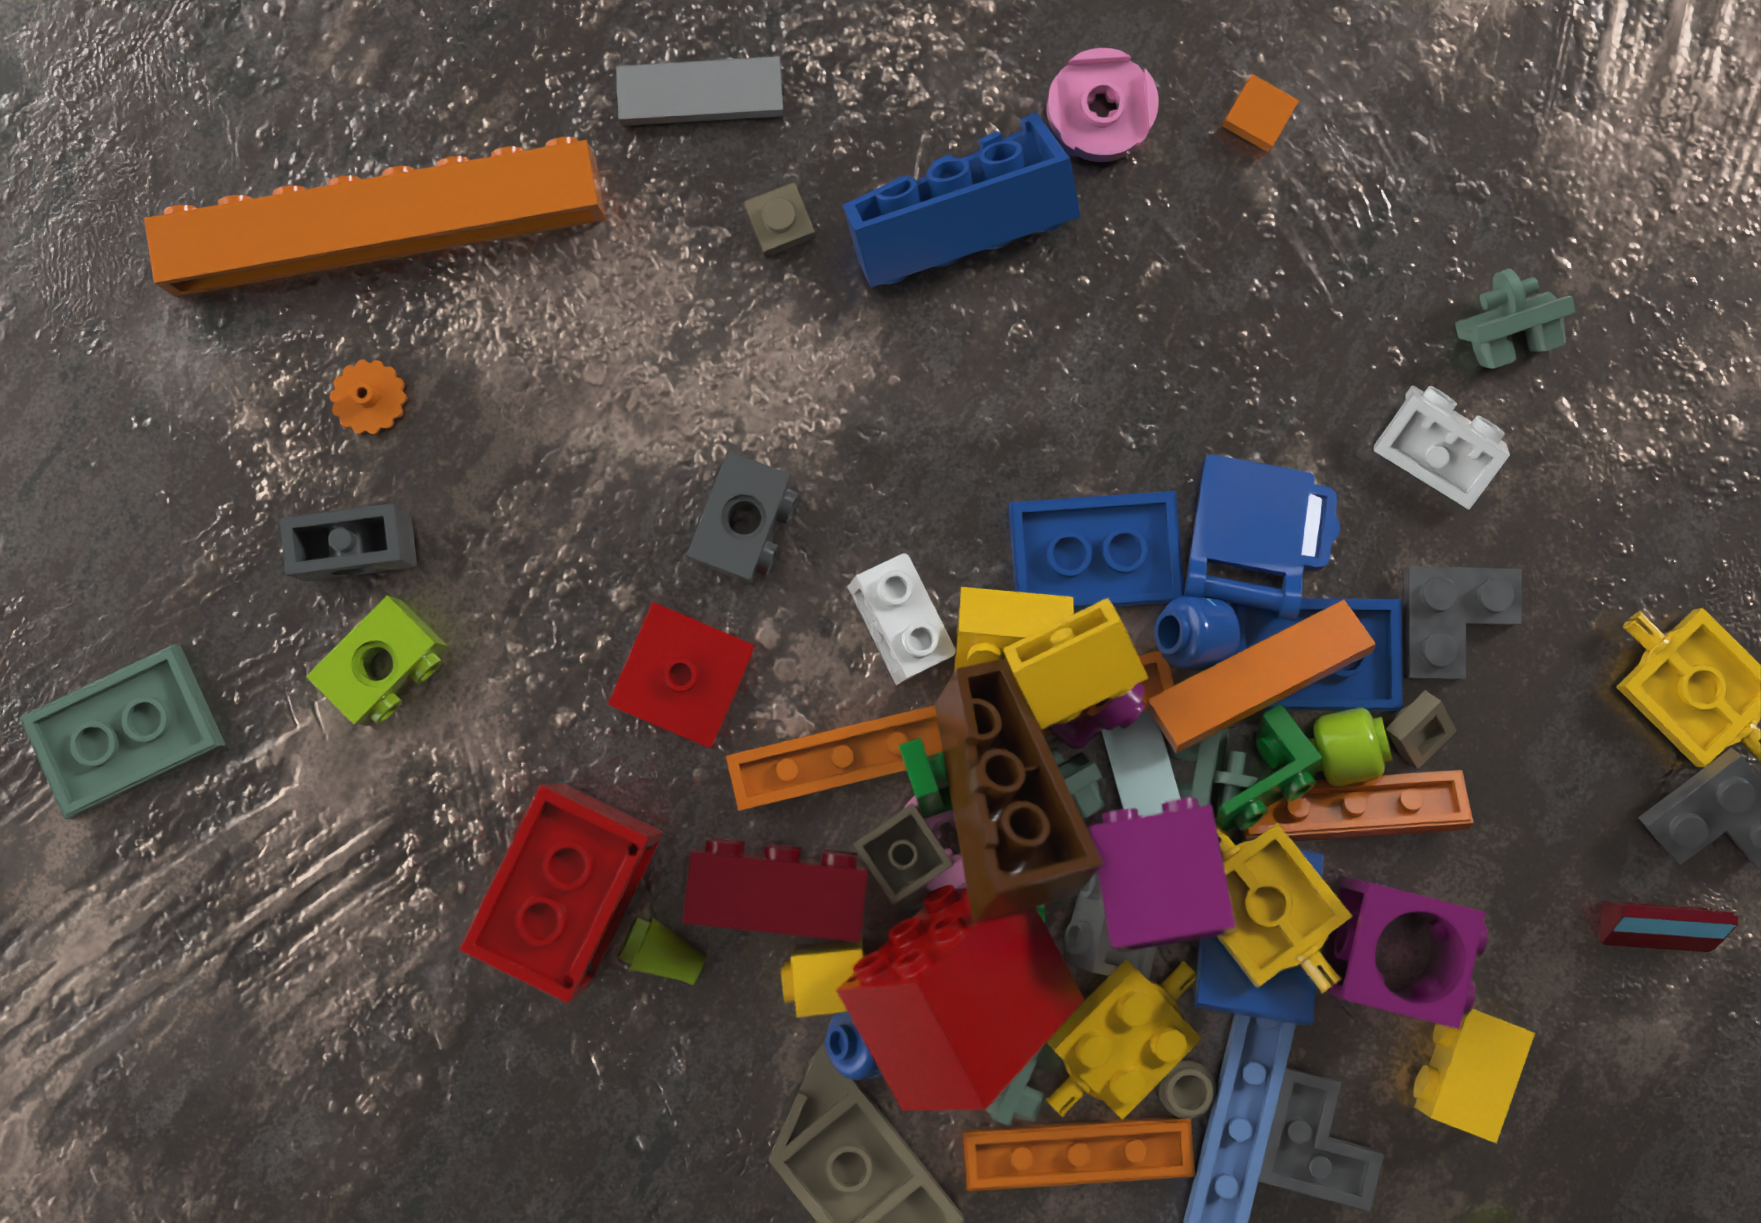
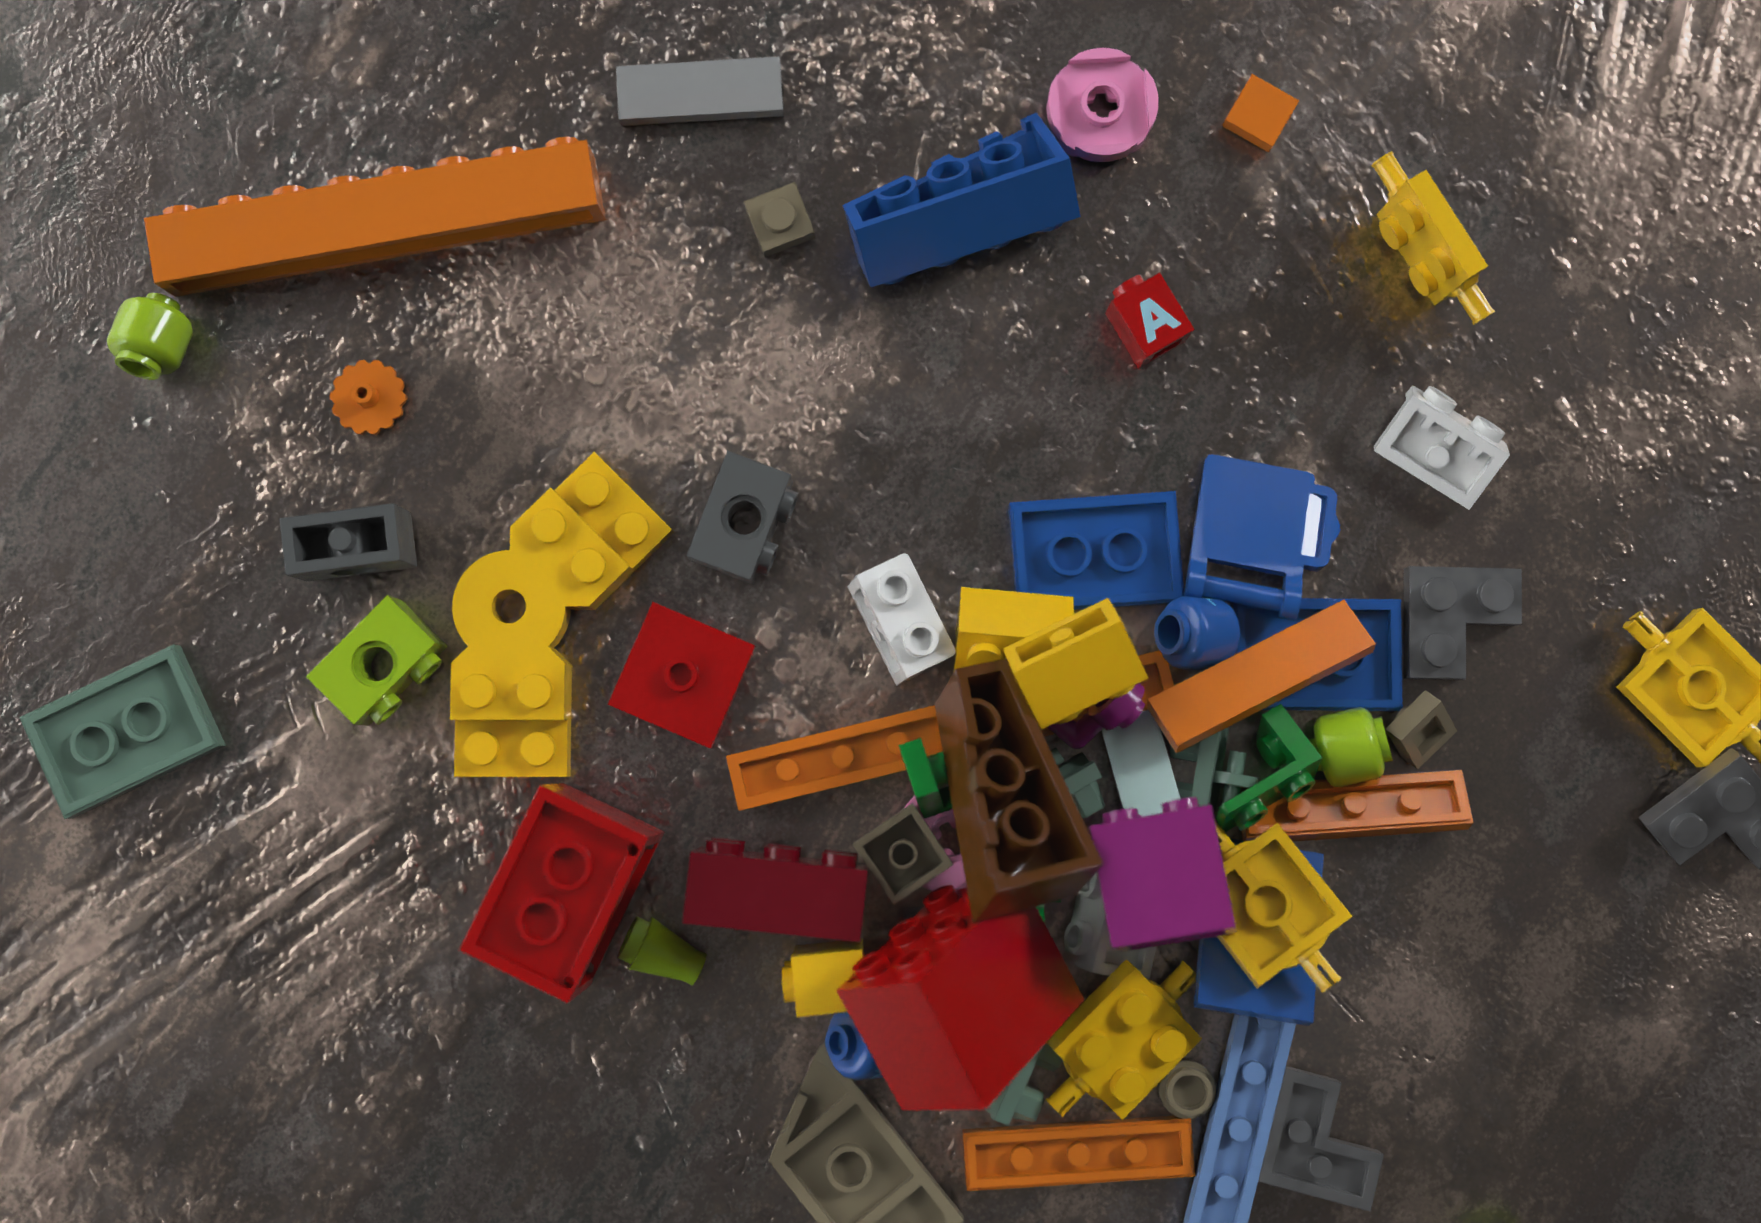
magenta brick [1316,875,1488,1029] -> none
yellow brick [1413,1008,1535,1143] -> none
sand green hips [1455,268,1576,369] -> none
dark red slope [1600,901,1739,952] -> none
none -> lime head [106,293,193,380]
none -> yellow plate [450,452,674,777]
none -> red brick [1105,272,1195,369]
none -> yellow plate [1371,151,1495,325]

